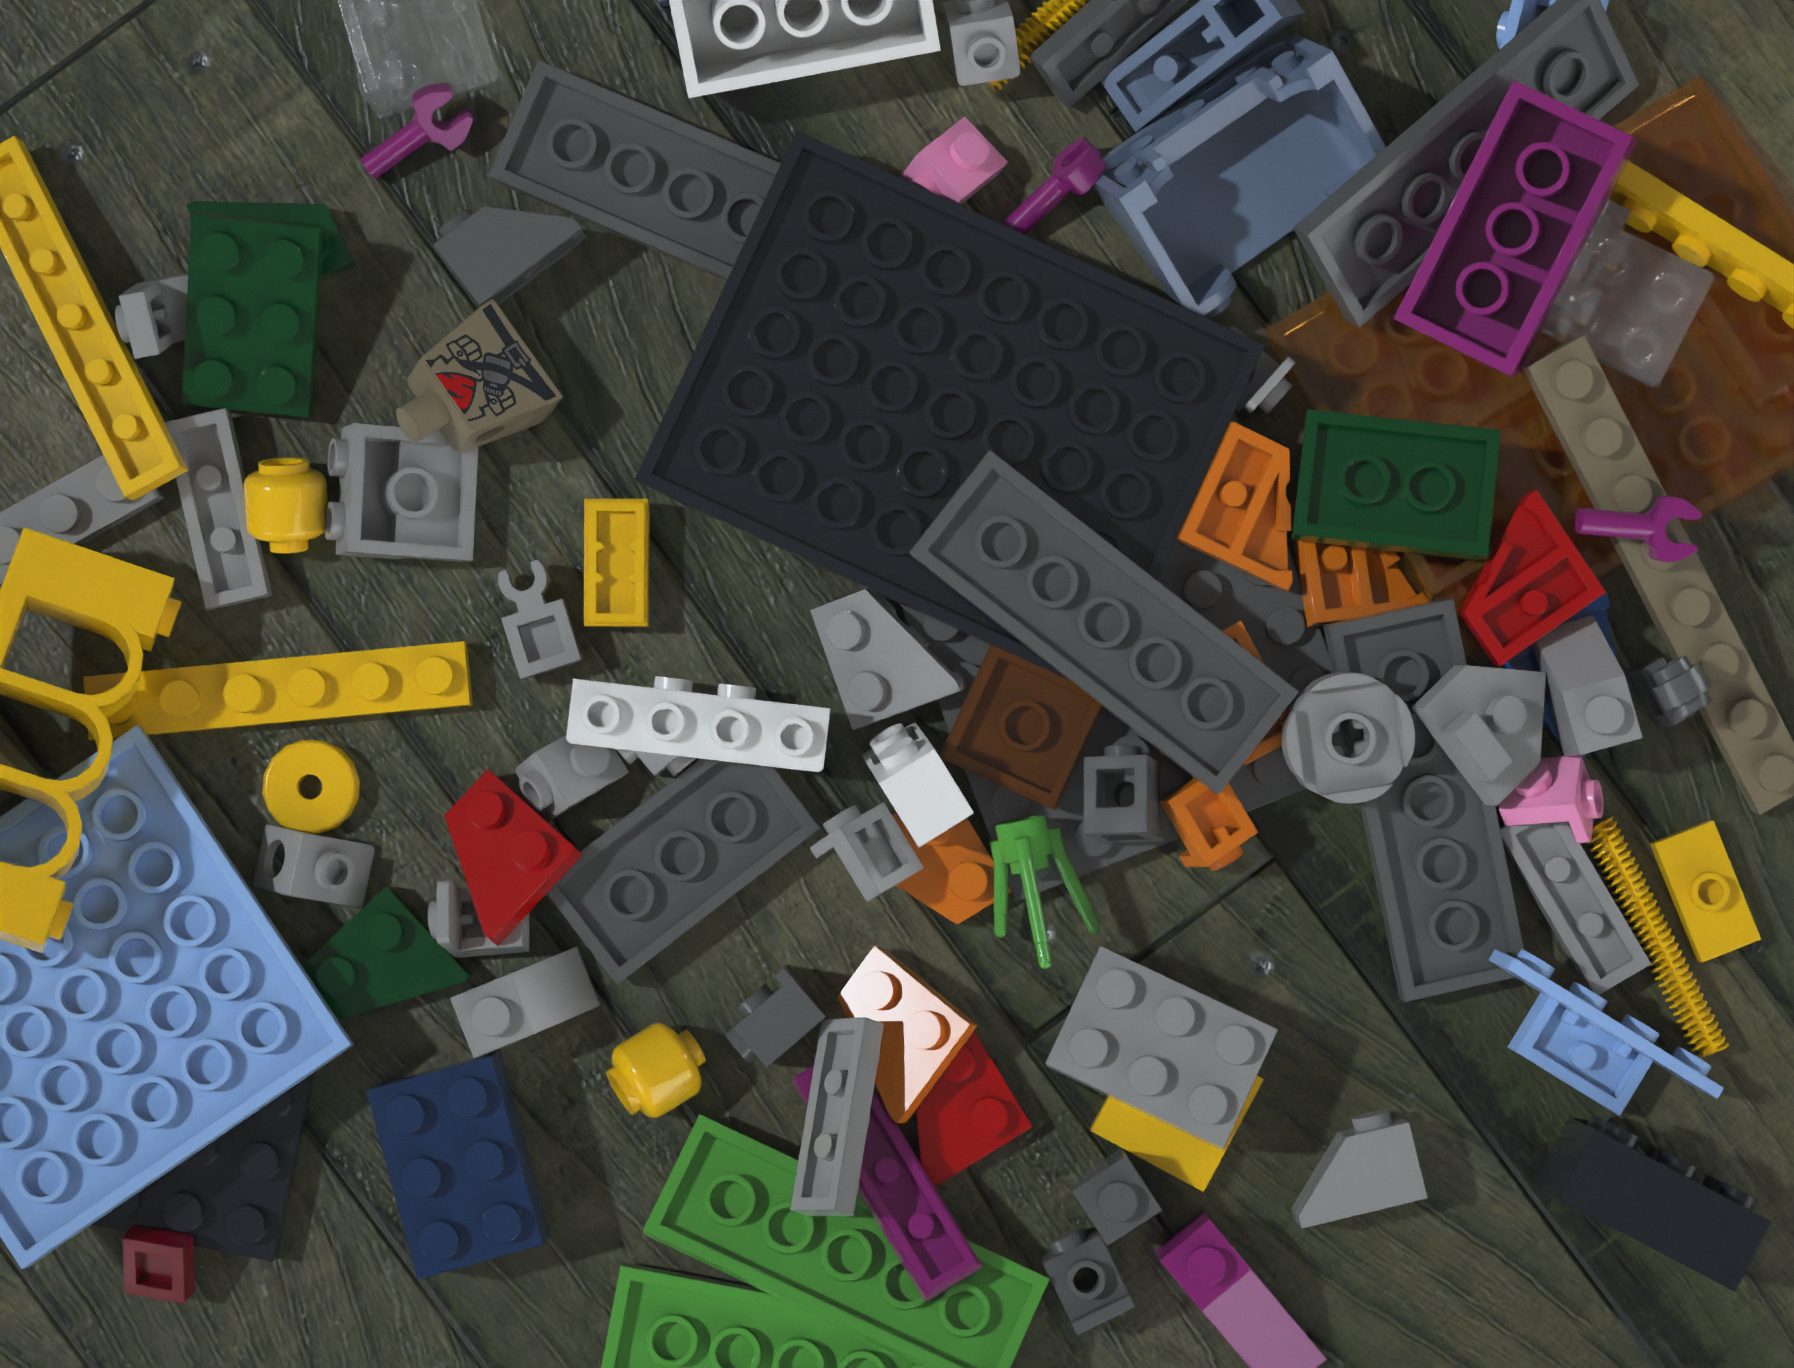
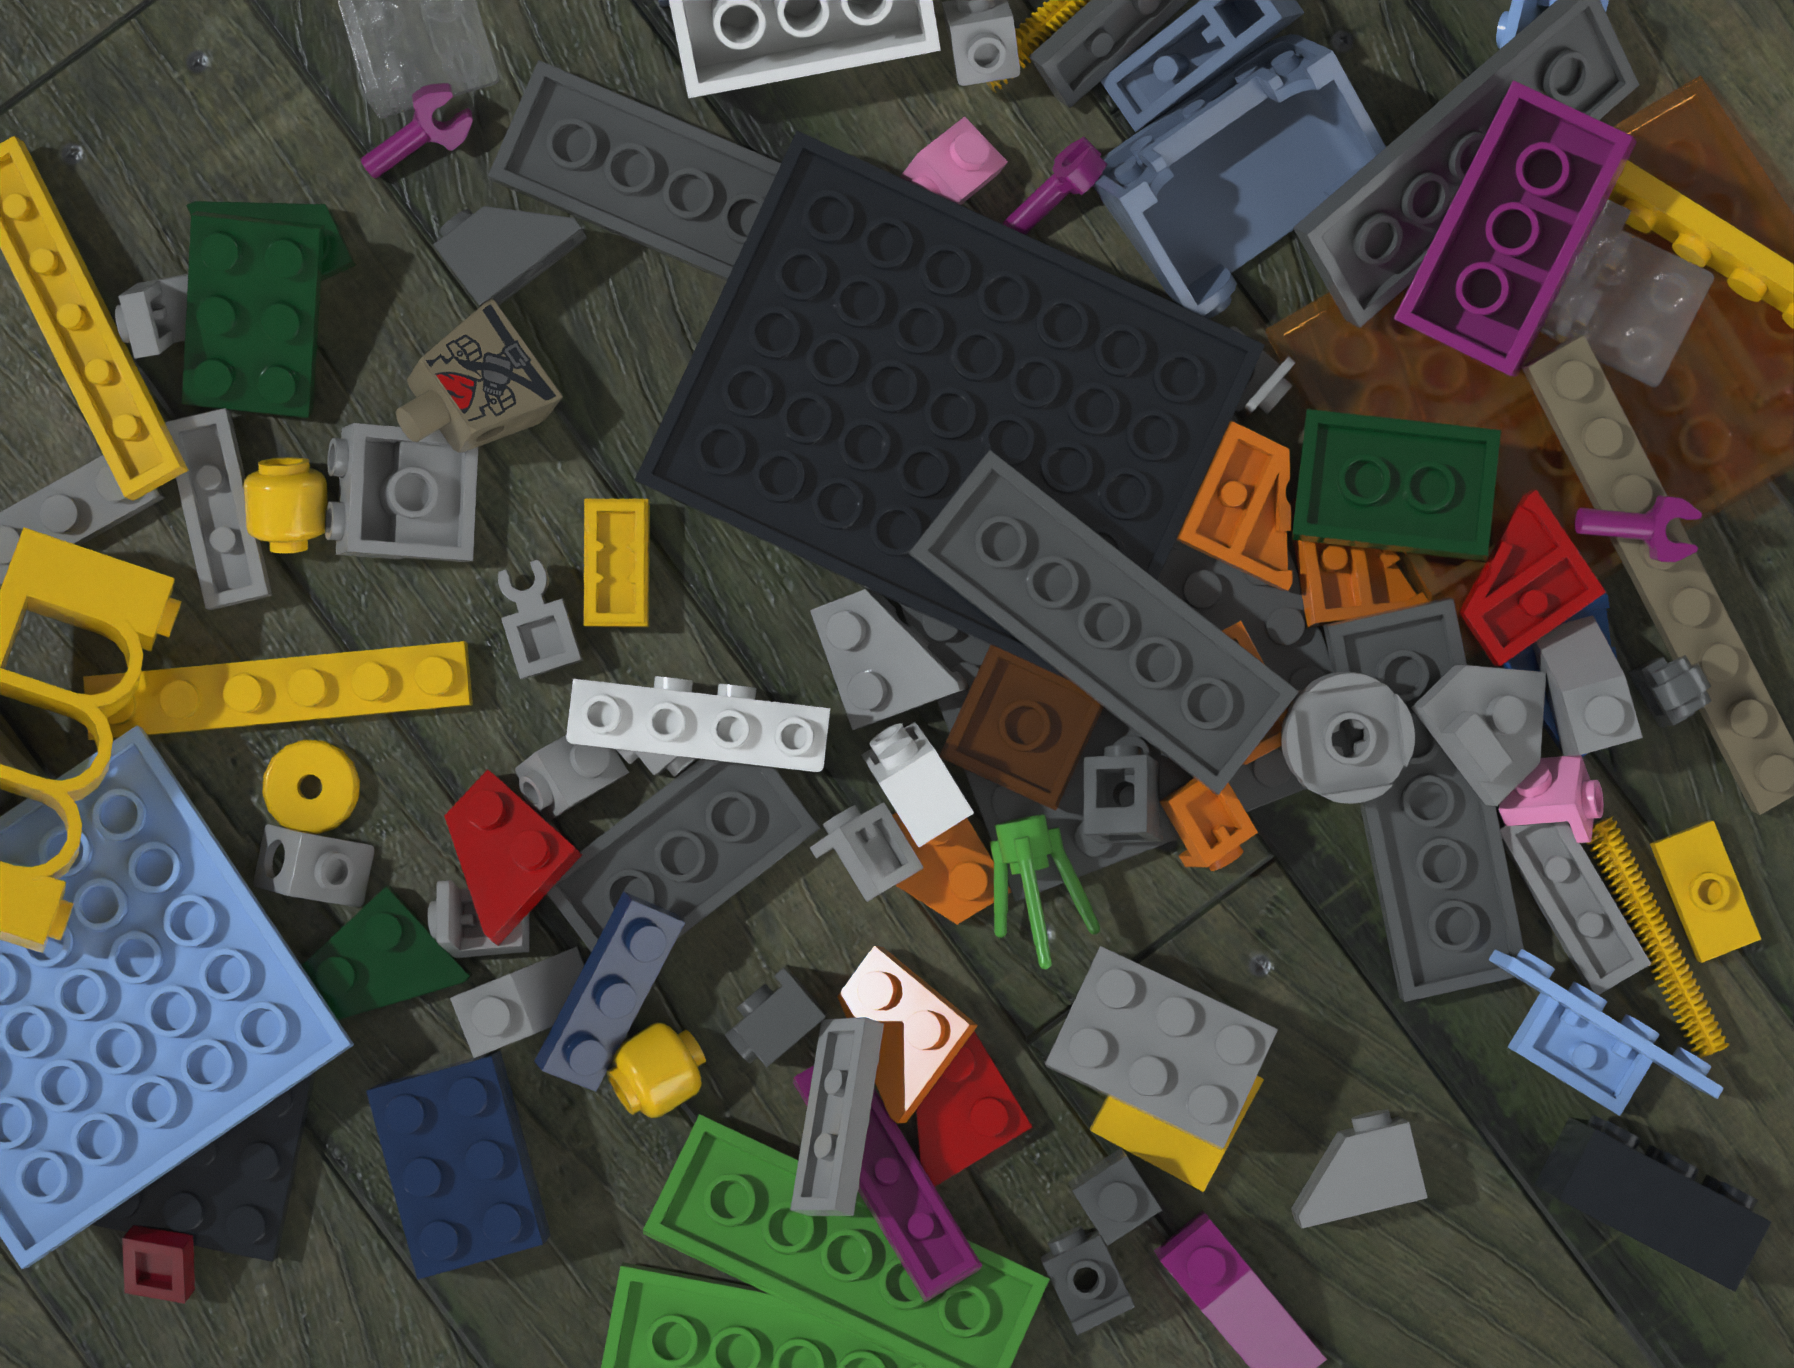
none -> dark blue plate [534,891,686,1092]

